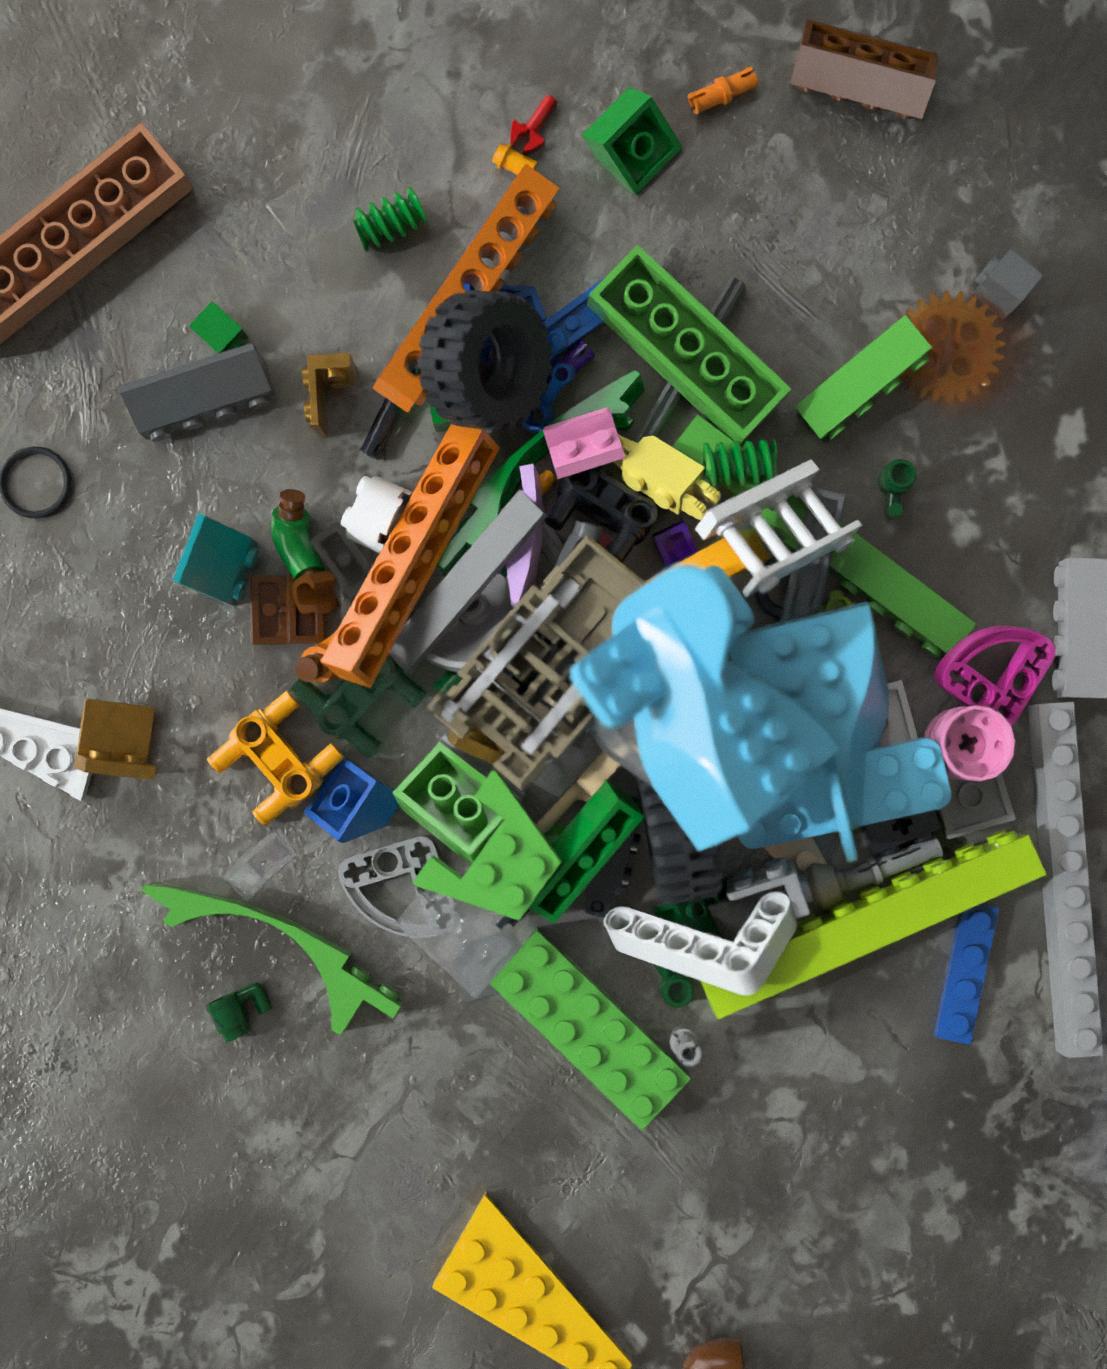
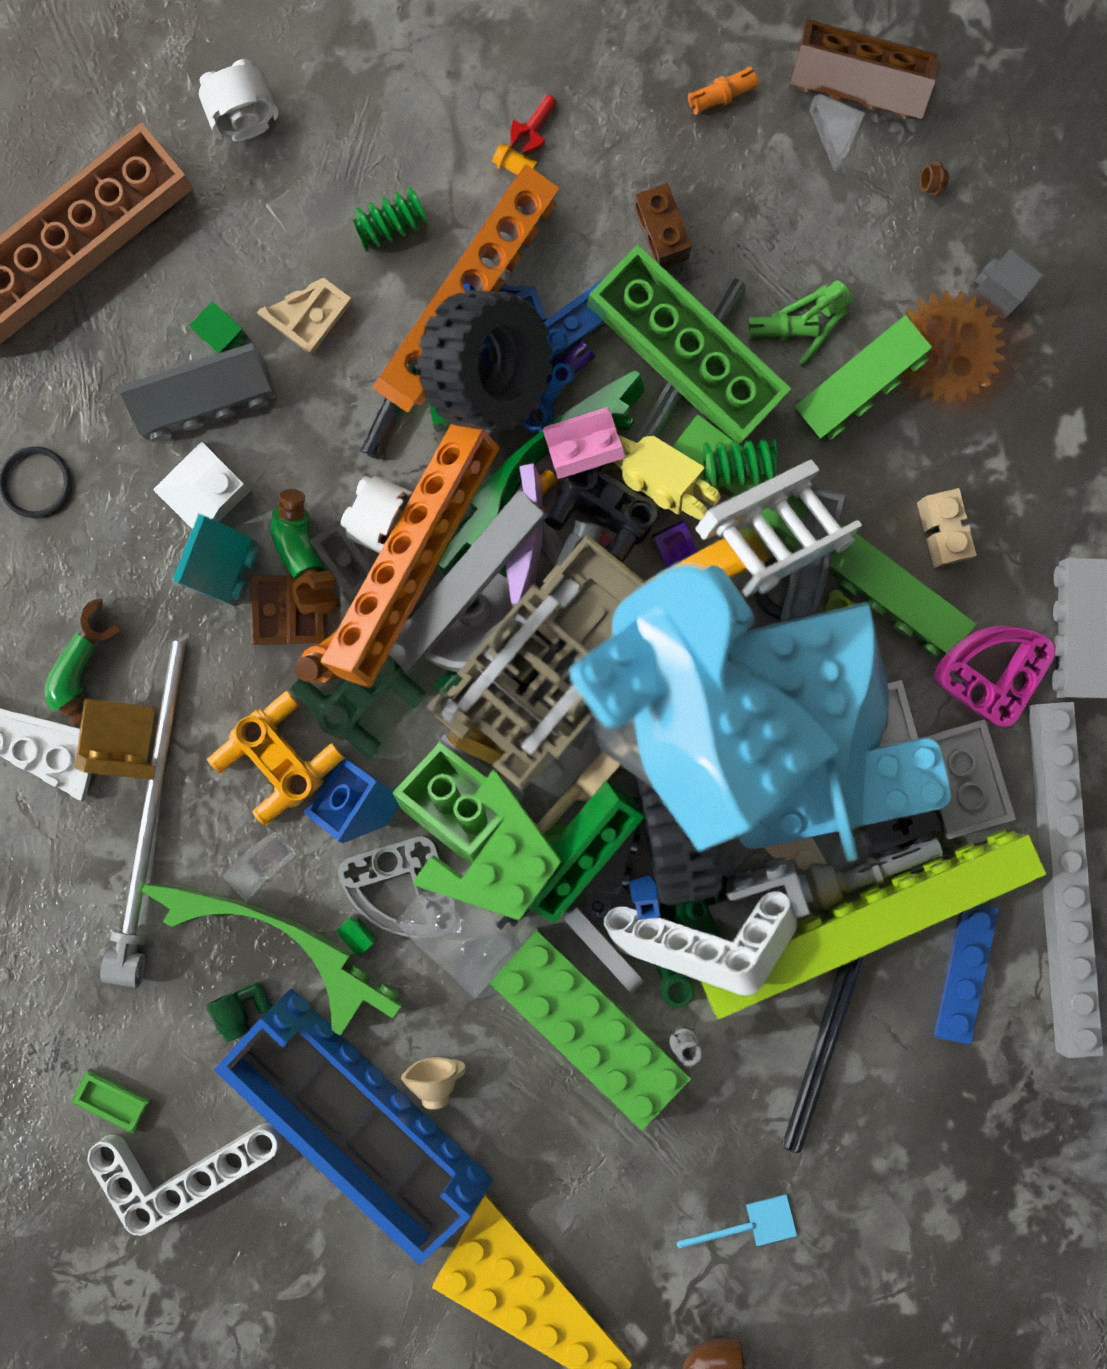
pearl gold bracket [302,353,358,438] -> none
green slope [581,87,683,195] -> none
dark green piece [877,459,916,520] -> none
bright pink wheel [924,706,1015,781] -> none
none -> green piece [44,599,120,726]
none -> bright green tile [71,1069,151,1134]
none -> white beam [87,1123,283,1236]
none -> flat silver piece [100,641,186,988]
none -> white slope [153,442,251,528]
none -> white brick [199,59,278,141]
none -> window [214,989,493,1265]
none -> tan wing [257,277,352,355]
none -> green slope [336,915,377,956]
none -> tan piece [401,1057,466,1109]
none -> light grey beam [564,906,645,993]
none -> blue piece [629,875,660,920]
none -> reddish brown brick [634,183,692,268]
none -> medium azure piece [677,1194,797,1248]
none -> bright green pin [748,313,819,340]
none -> bright green plant [772,280,853,366]
none -> black axle [782,956,863,1153]
none -> clear slope [809,94,865,171]
none -> tan piece [917,488,977,568]
none -> reddish brown plate [919,161,949,196]

